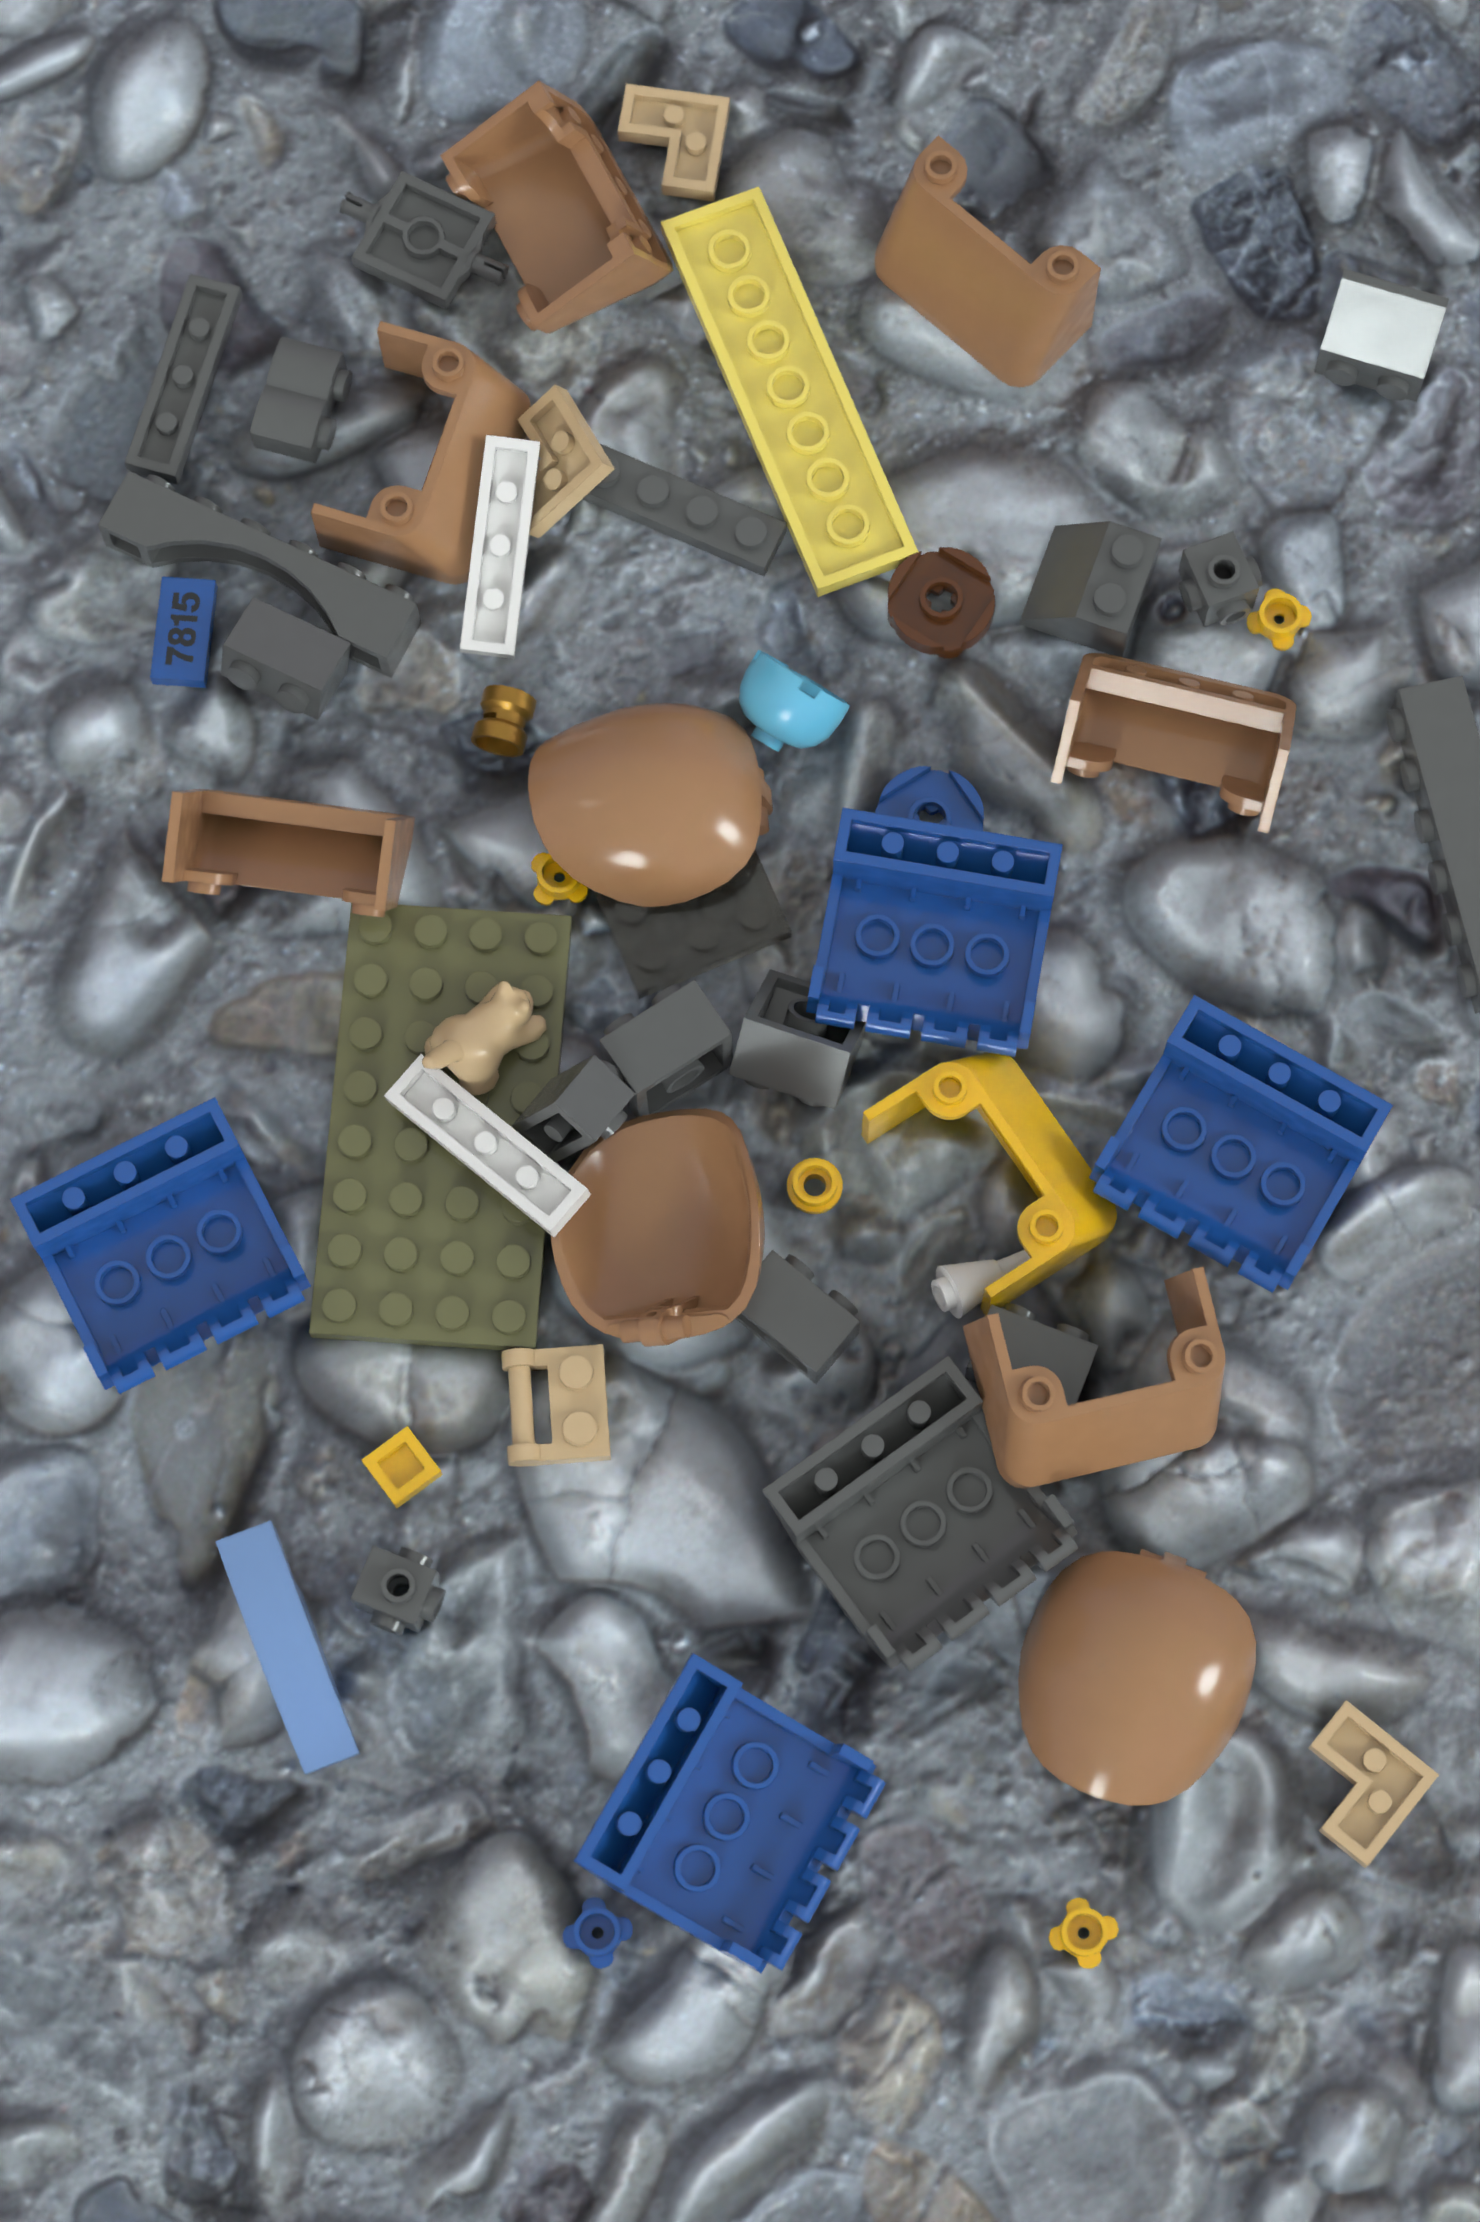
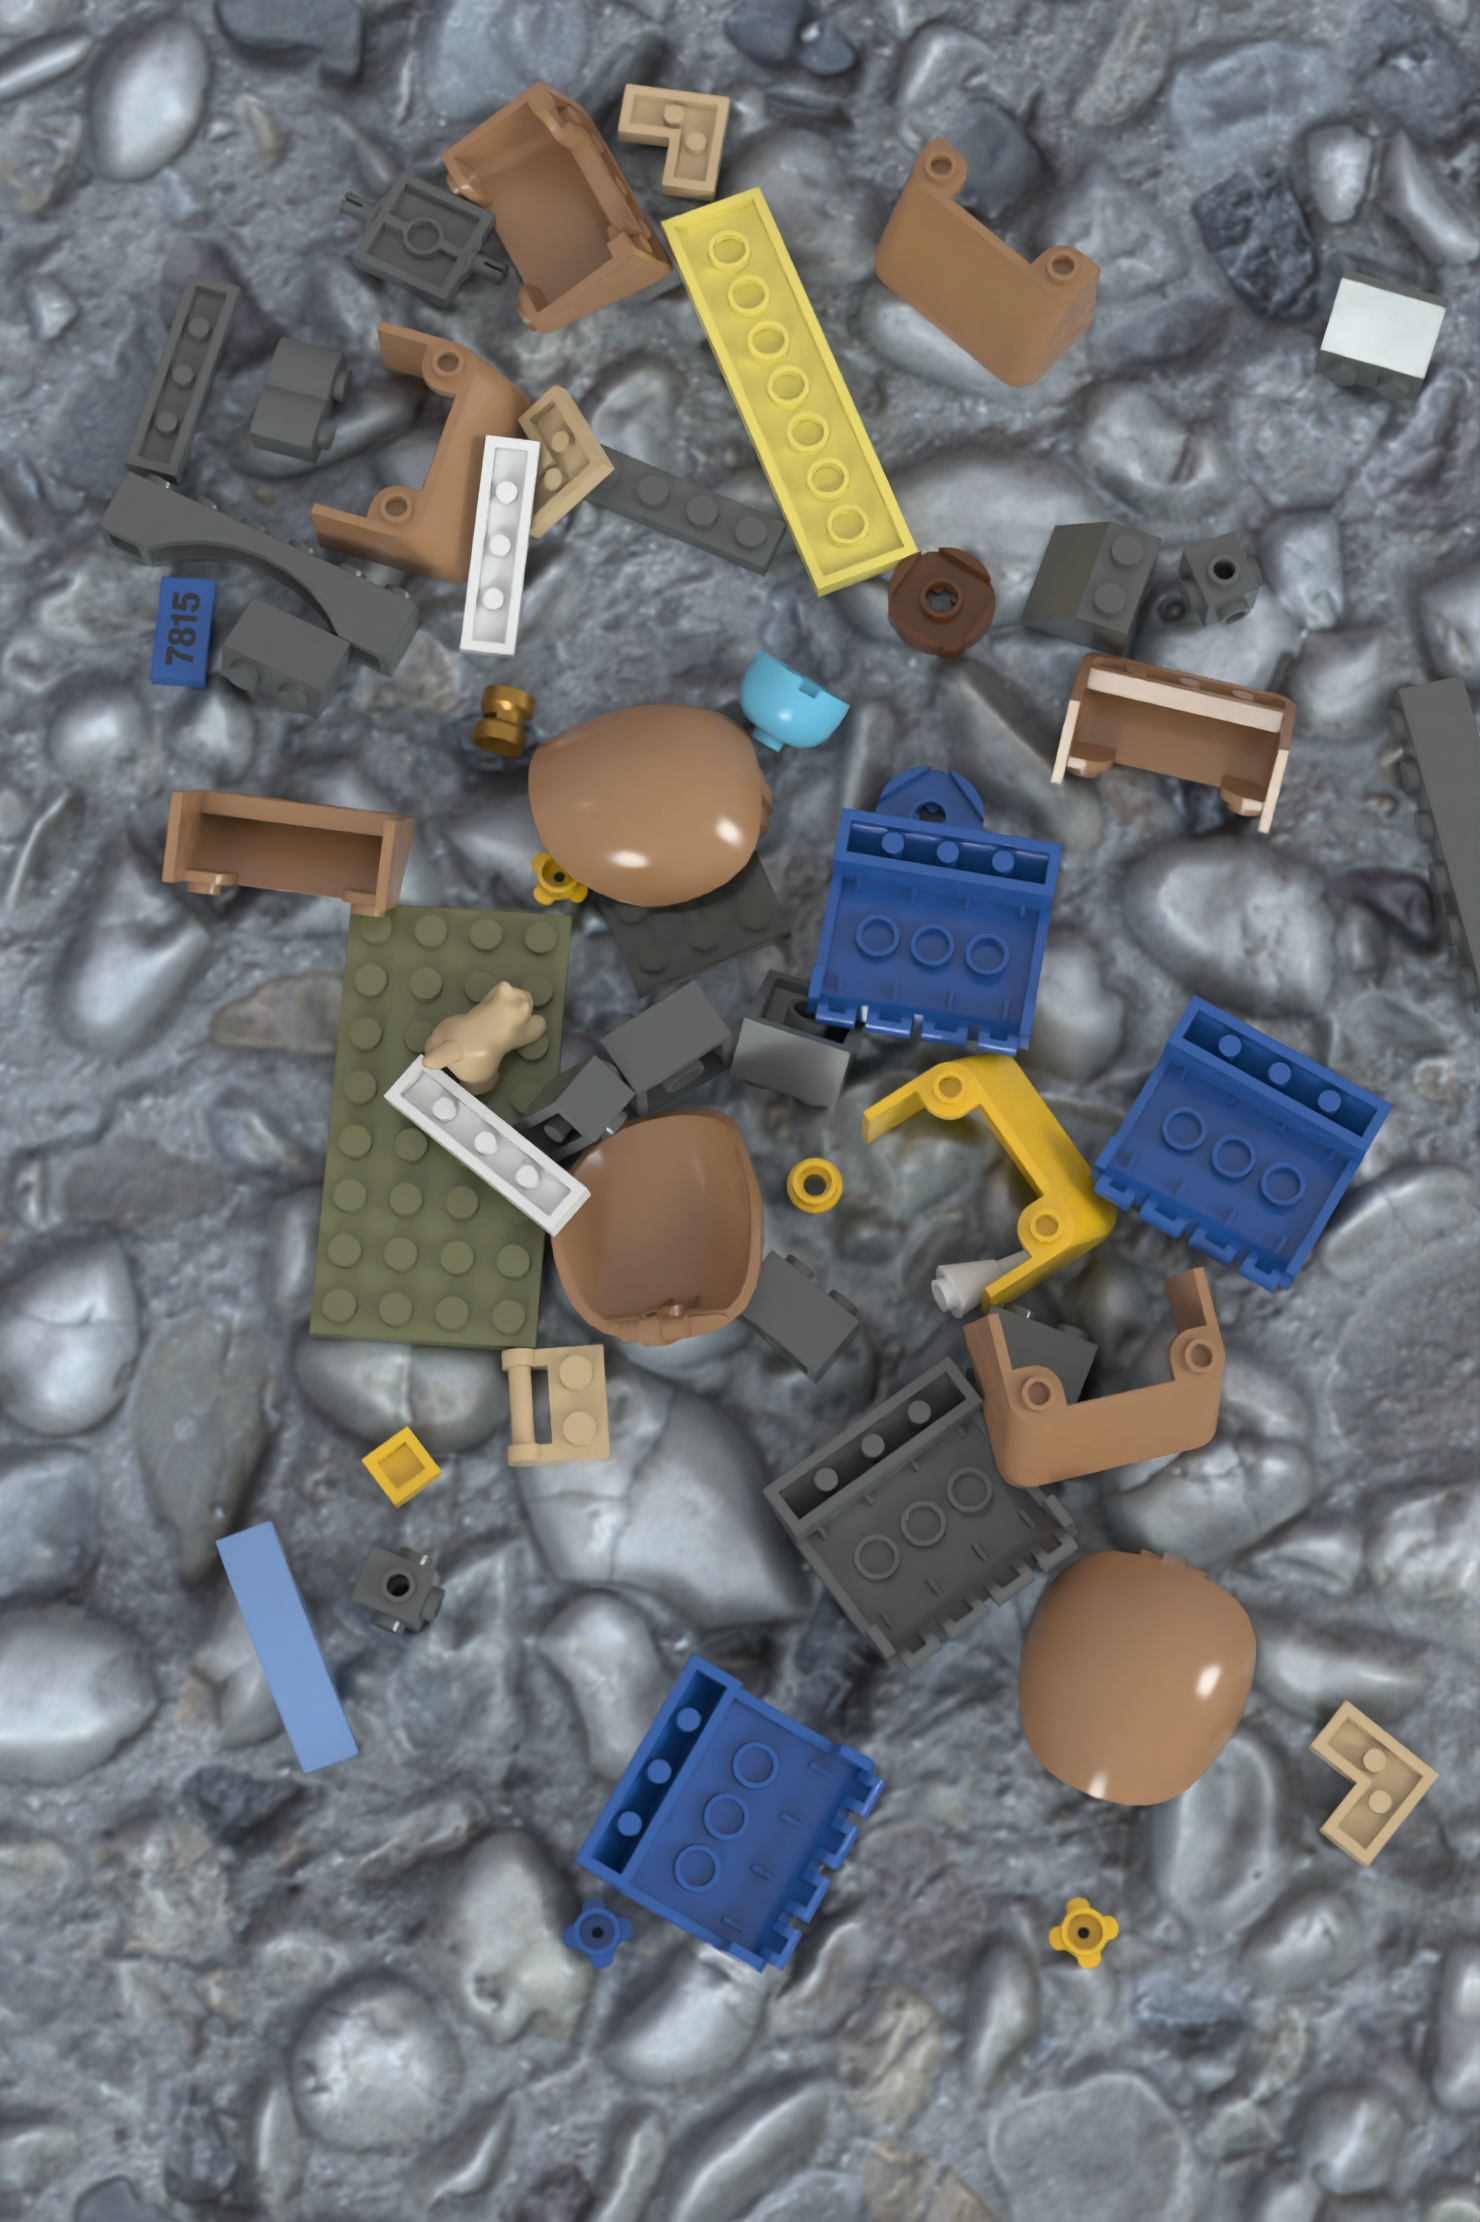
blue slope [10,1097,311,1394] -> none
yellow plate [1246,589,1312,651] -> none

